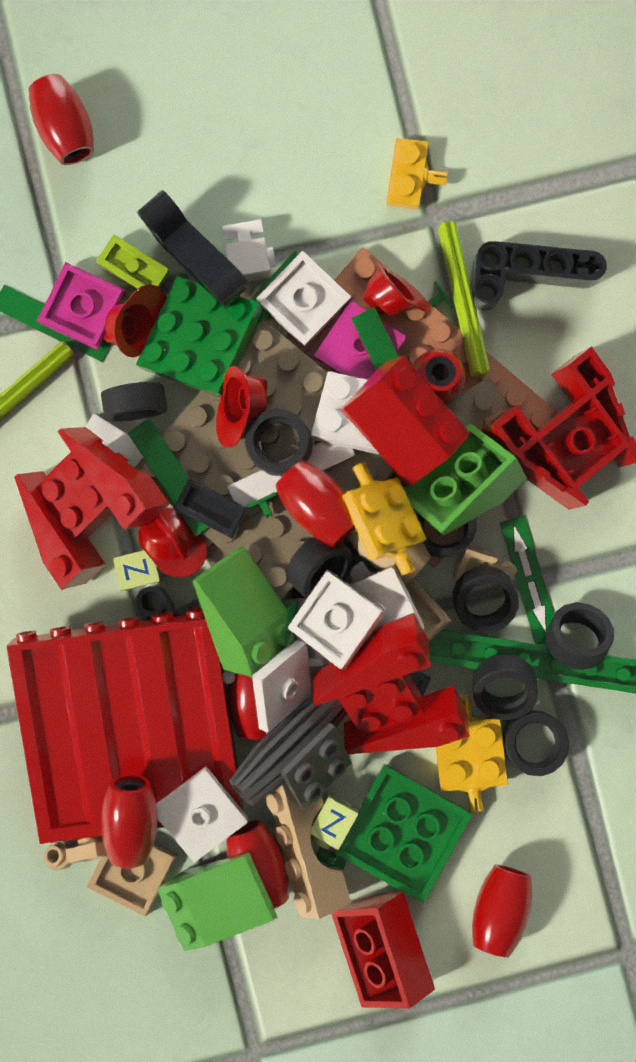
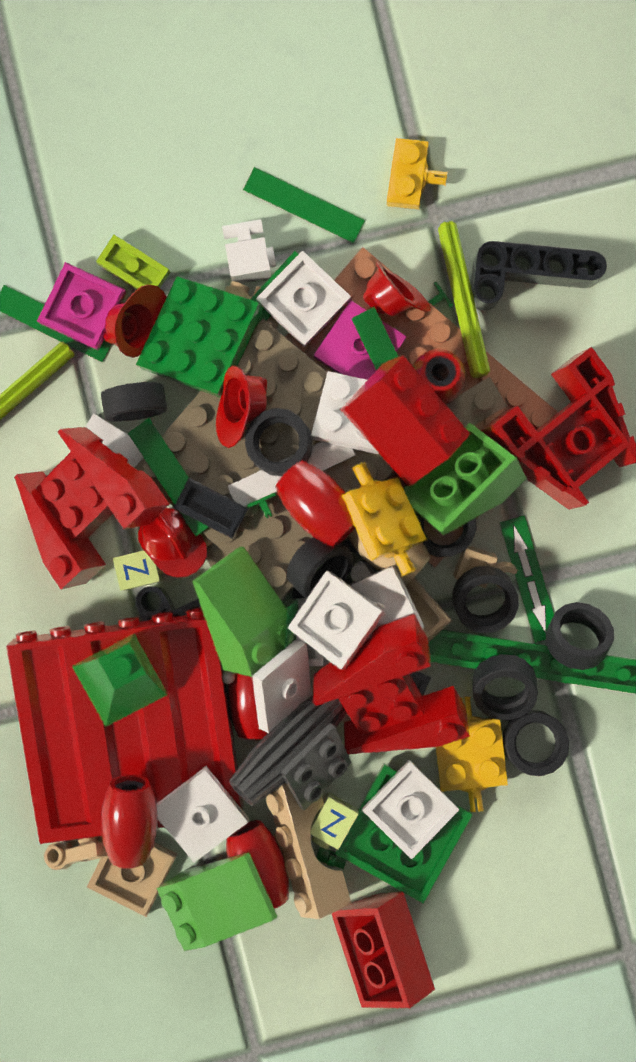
red piece [29,74,94,165] -> none
black beam [137,190,251,309] -> none
red piece [472,864,532,958] -> none
none -> green slope [72,634,167,726]
none -> green sticker [243,167,365,243]
none -> white plate [362,760,459,859]

